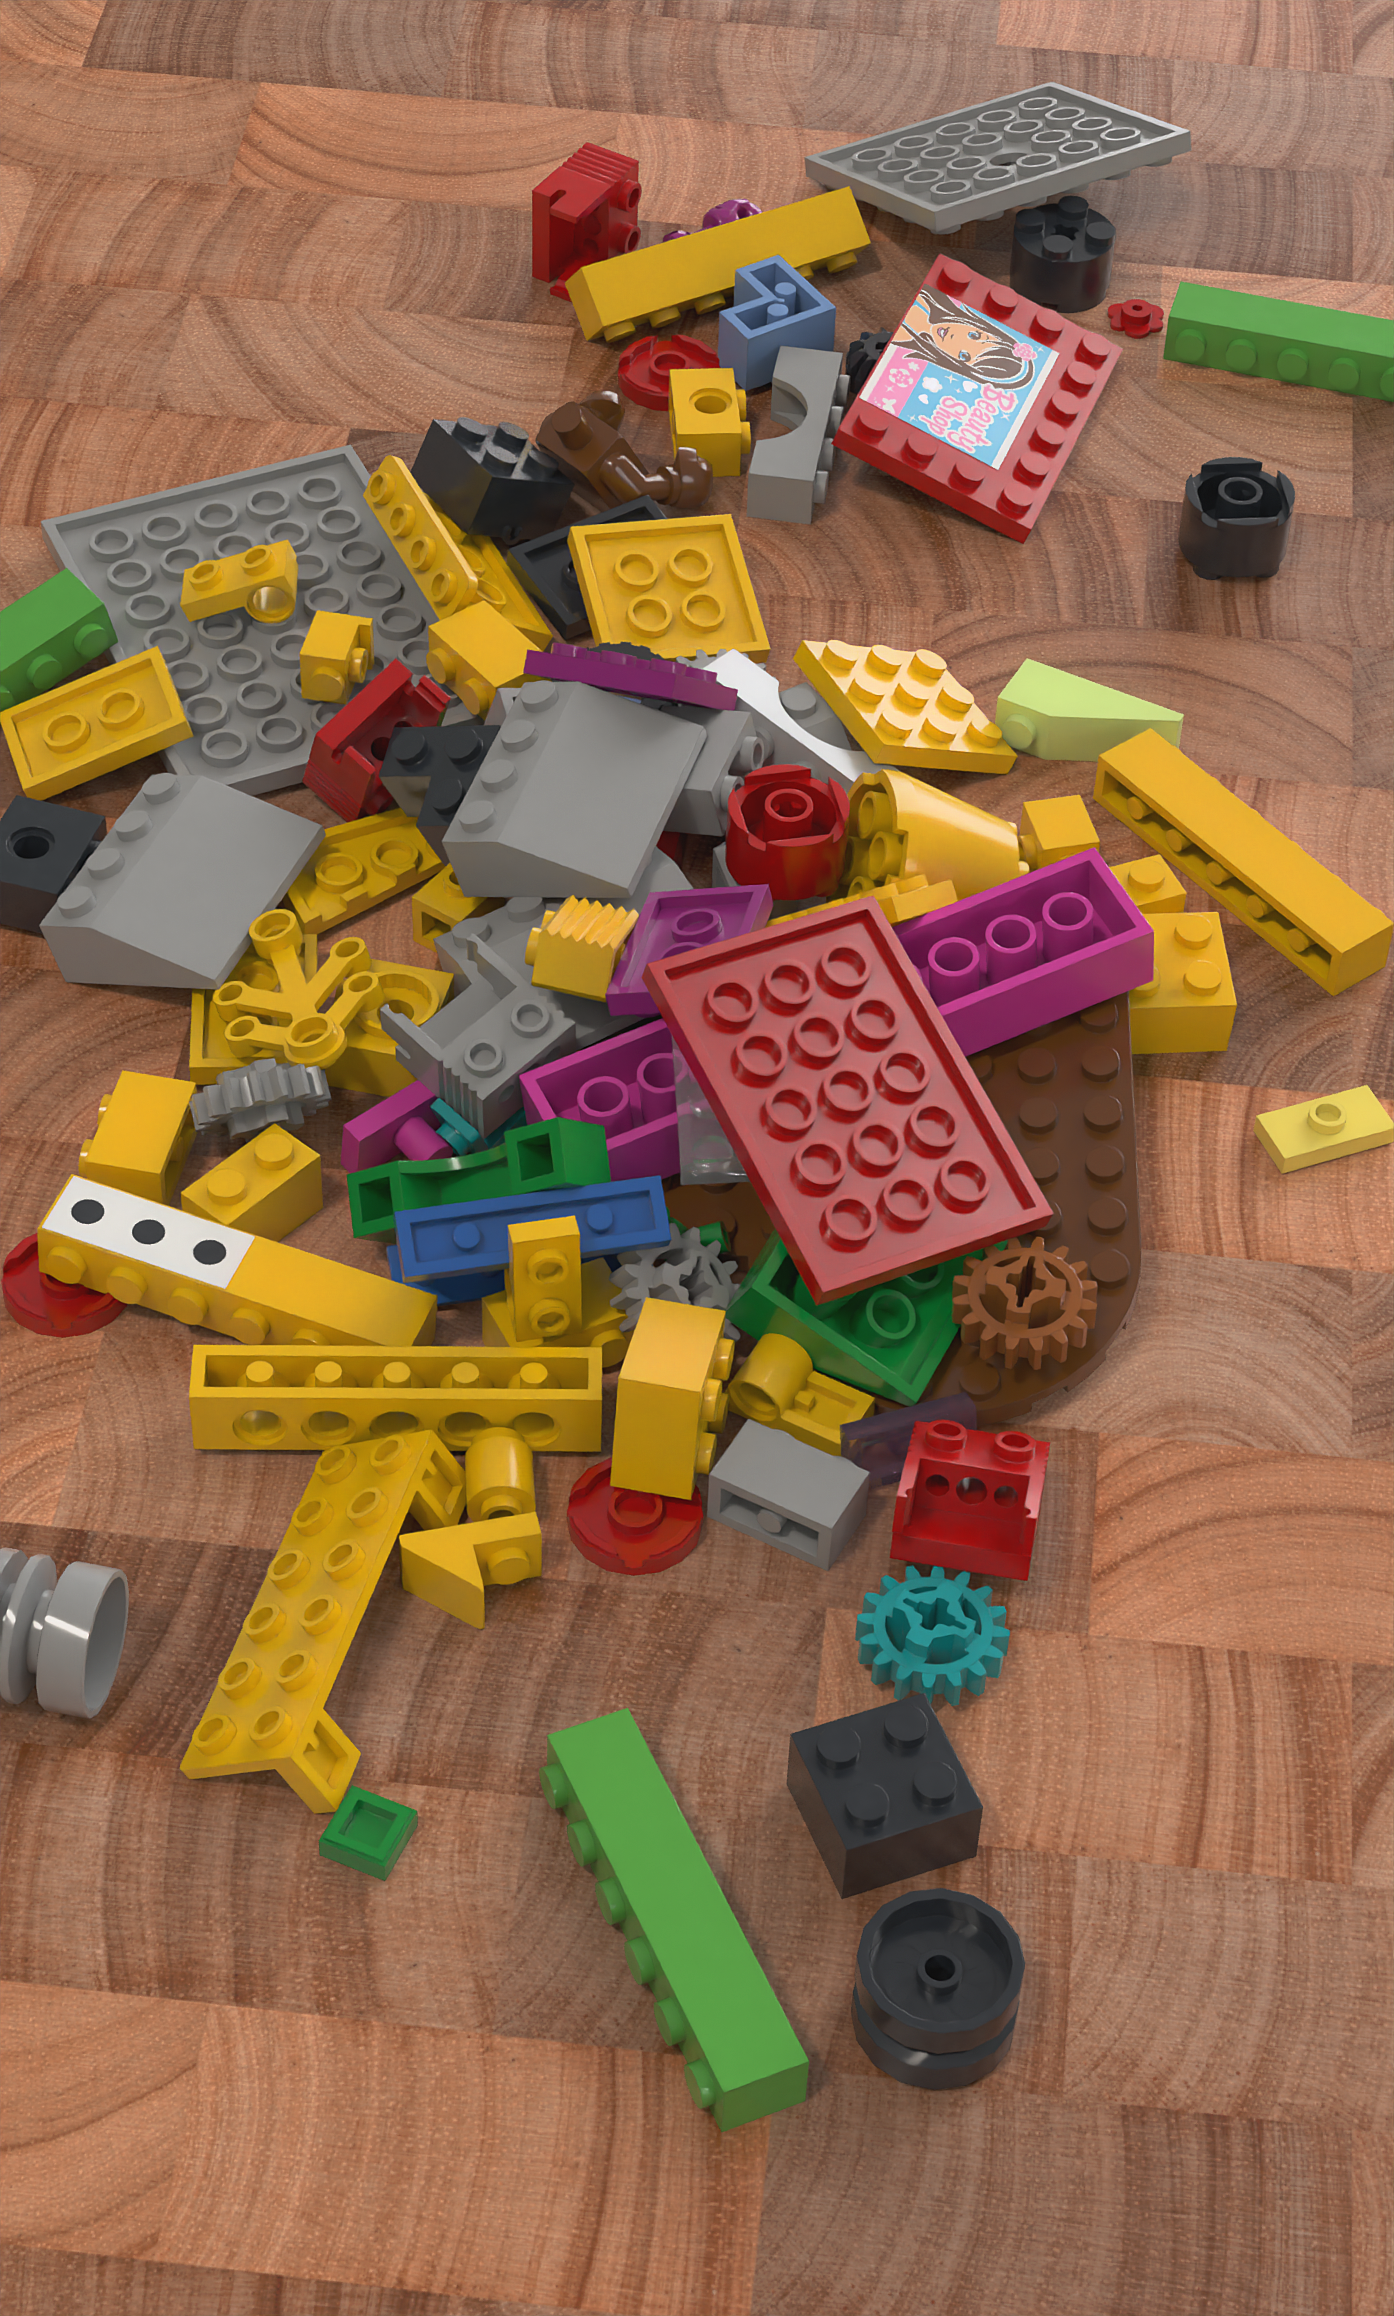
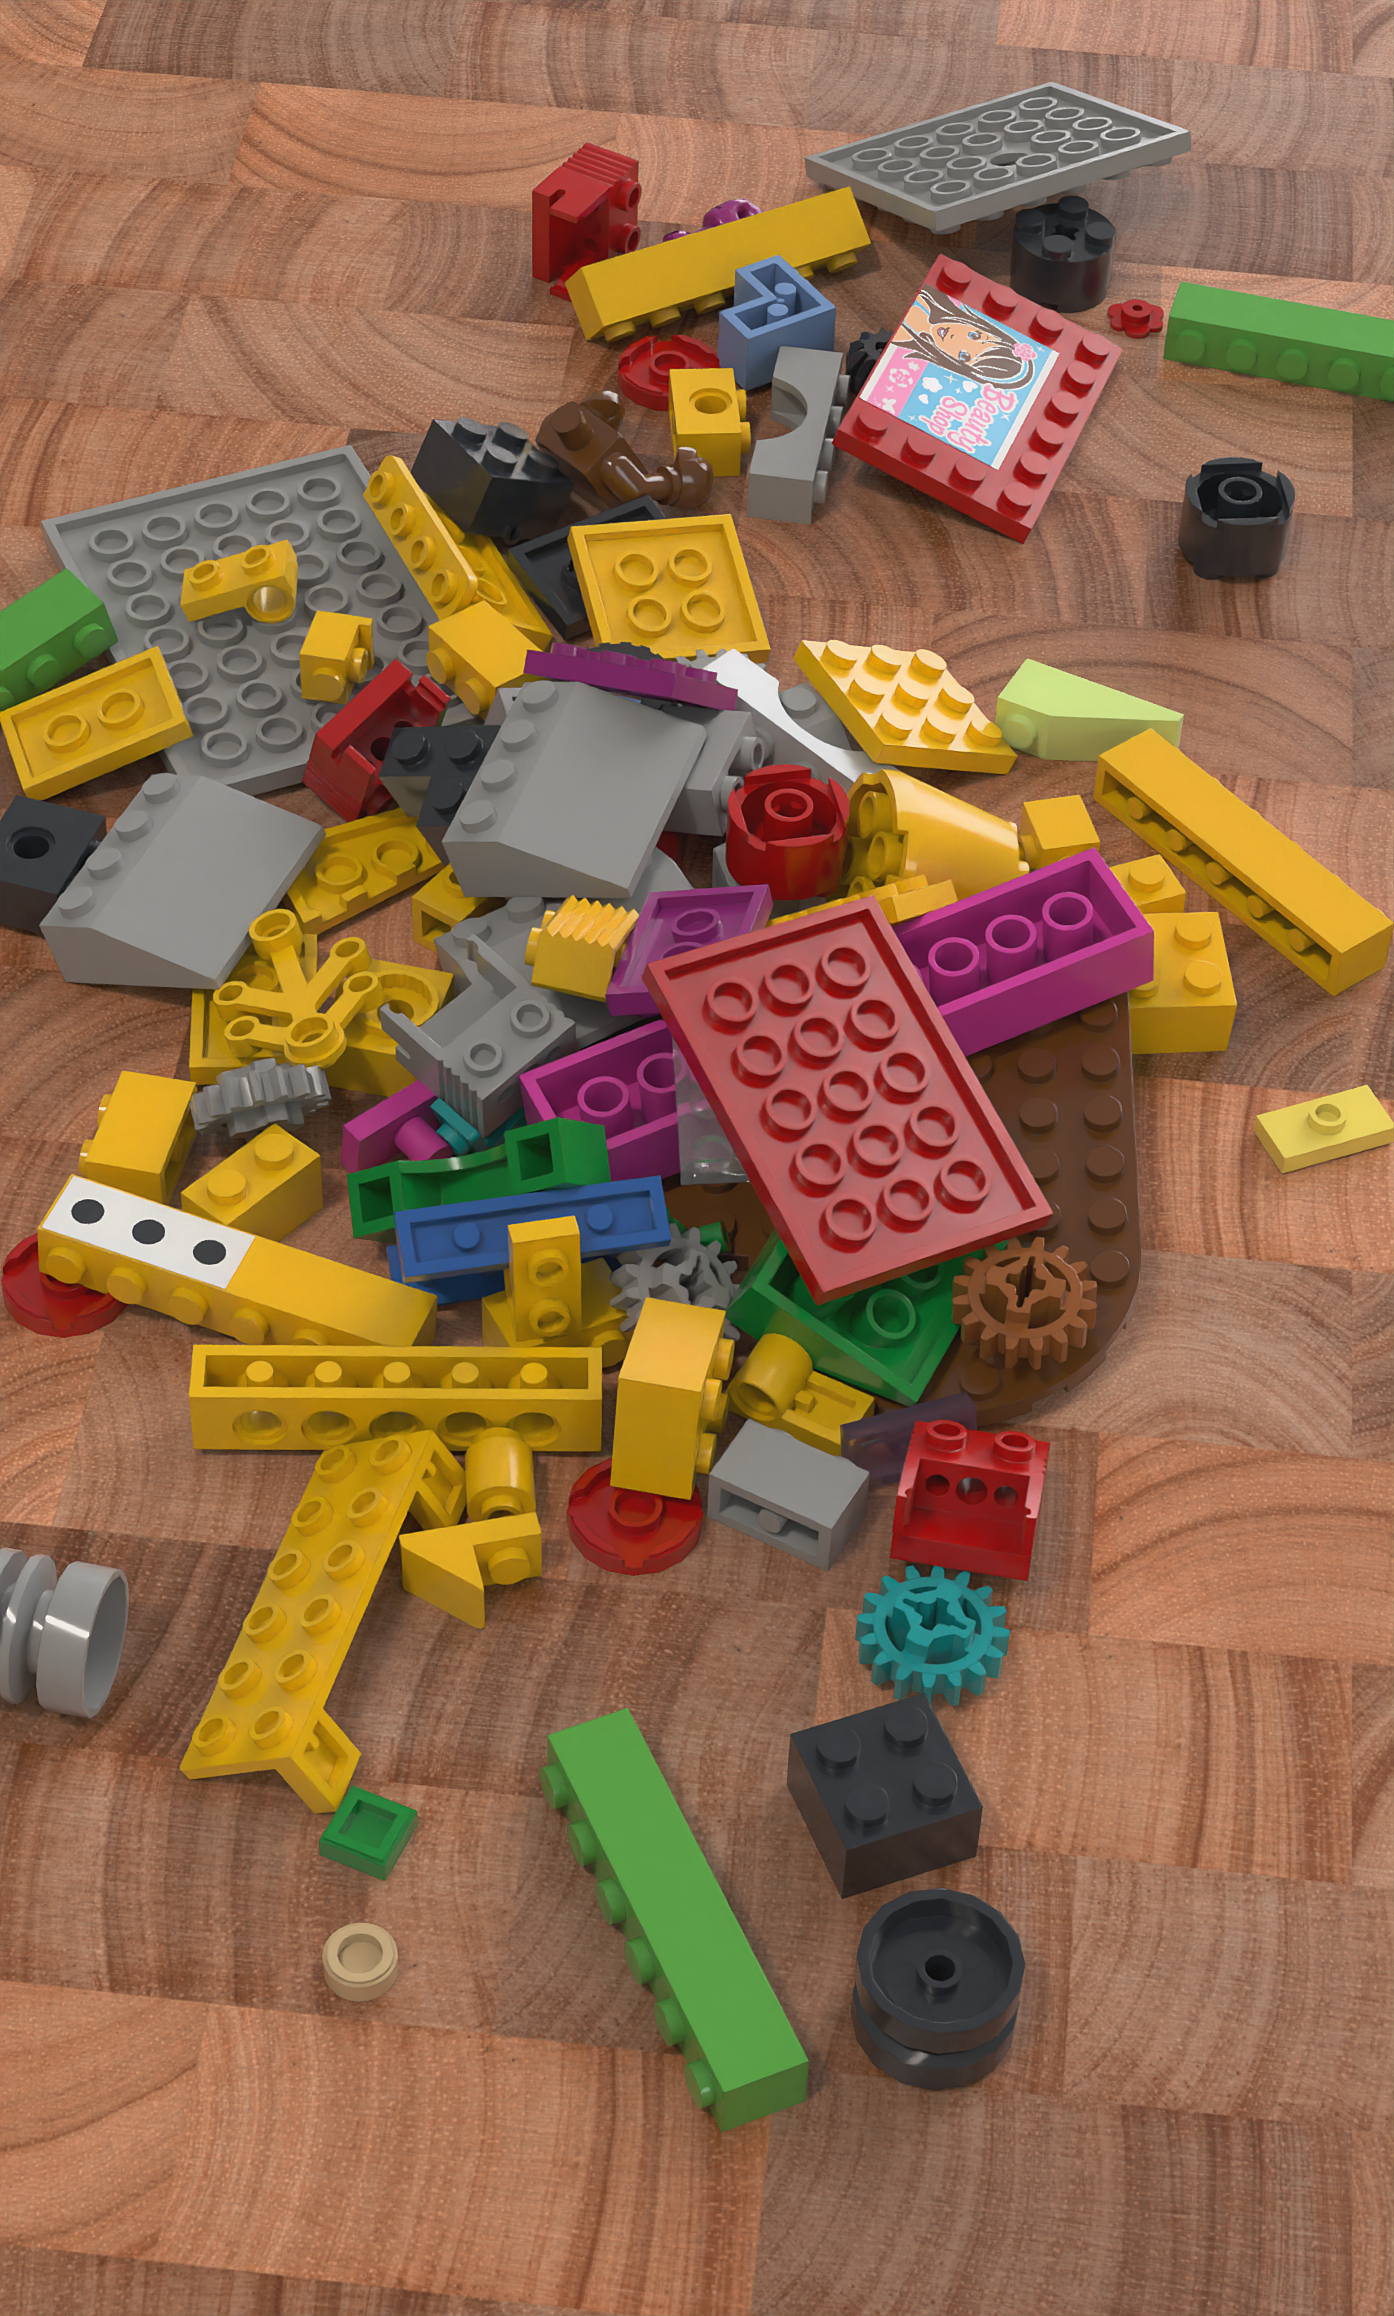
none -> tan tile [322,1923,398,2002]

